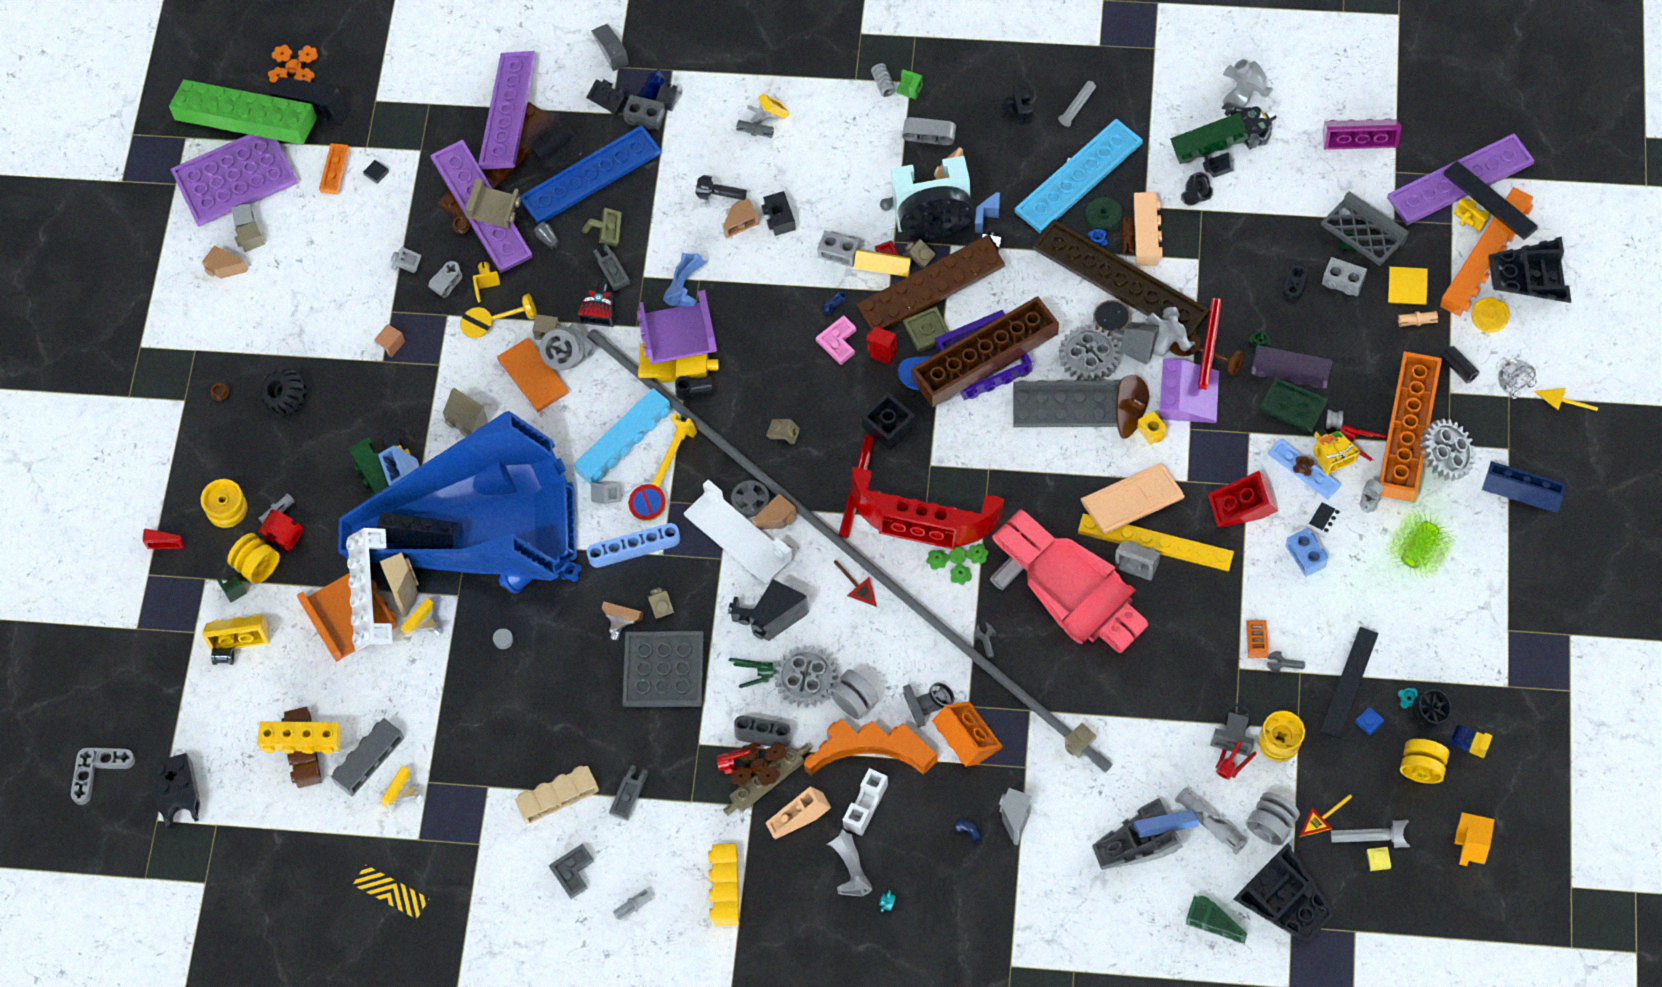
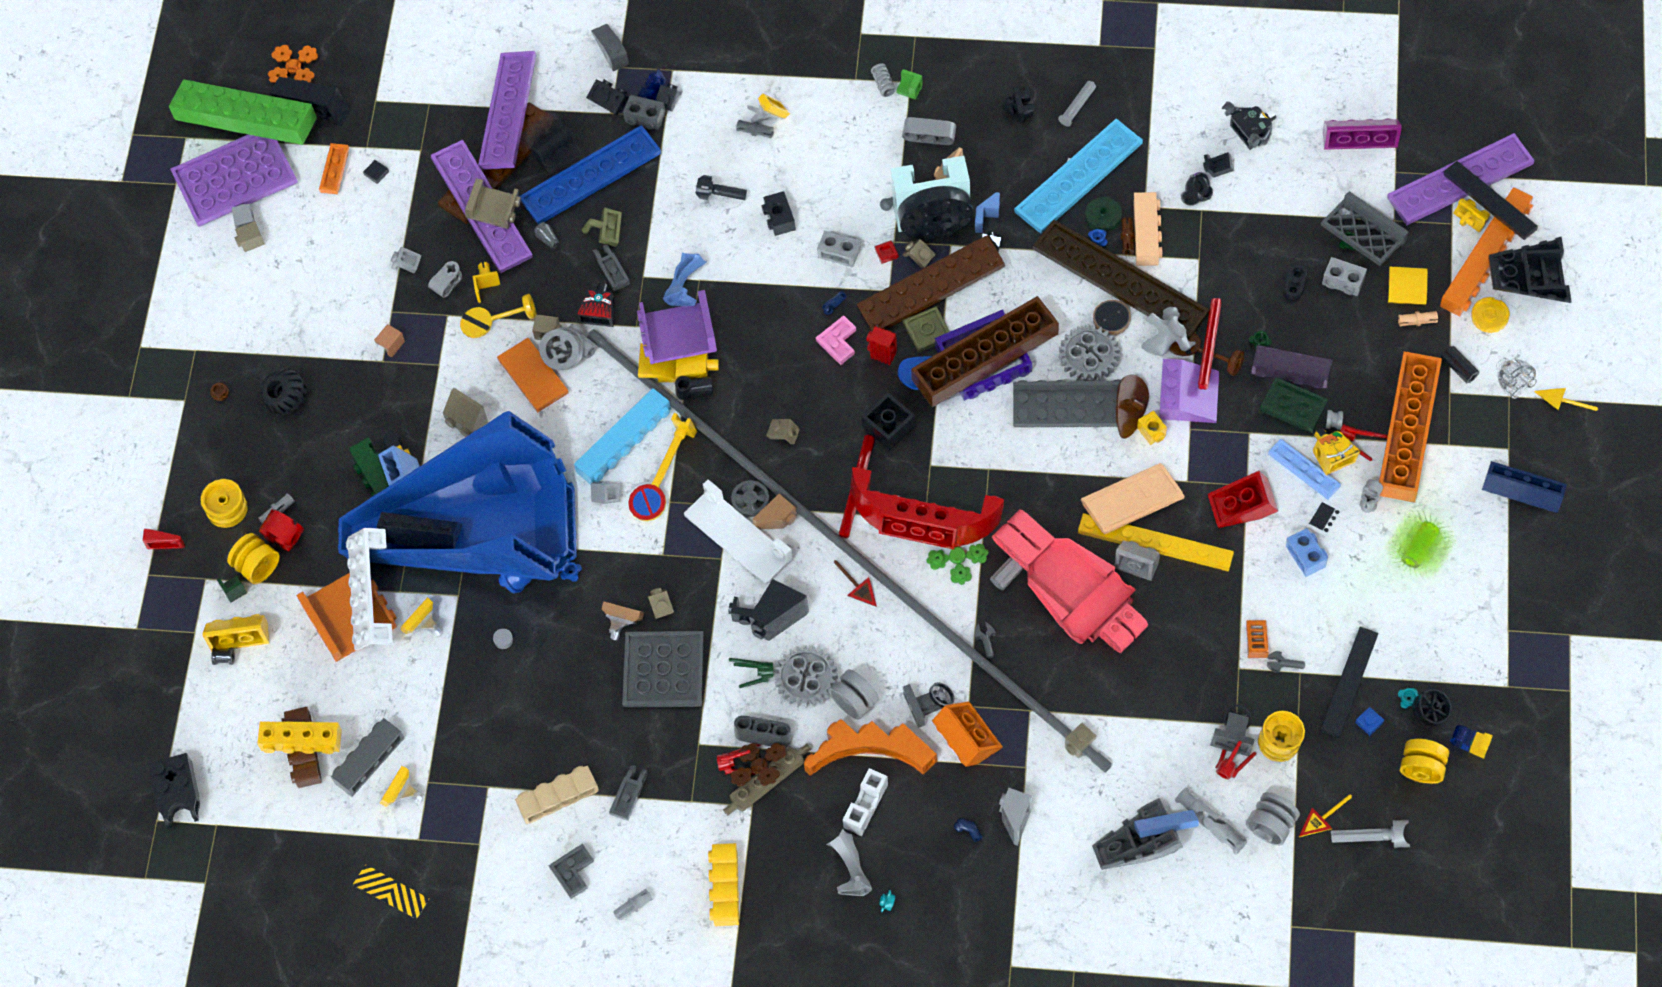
light grey beam [71,748,135,805] -> none
medium nougat slope [202,245,248,279] -> none
tan slope [380,553,419,618] -> none
reddish brown plate [452,216,471,234] -> none
light blue beam [587,523,680,568] -> none
medium nougat slope [723,198,759,238] -> none
light nougat slope [766,786,831,839] -> none
yellow tile [854,249,911,277] -> none
dark grey torso [1112,322,1159,365] -> none
dark green brick [1170,112,1249,164] -> none
clear green slope [1186,896,1247,944] -> none
light grey animal [1223,59,1273,107] -> none
black wedge [1233,842,1335,944] -> none
reddish brown plate [1293,456,1314,476] -> none
light yellow plate [1367,847,1391,871] -> none
light grey gear [1419,419,1476,481] -> none
light orange plate [1454,812,1494,866] -> none

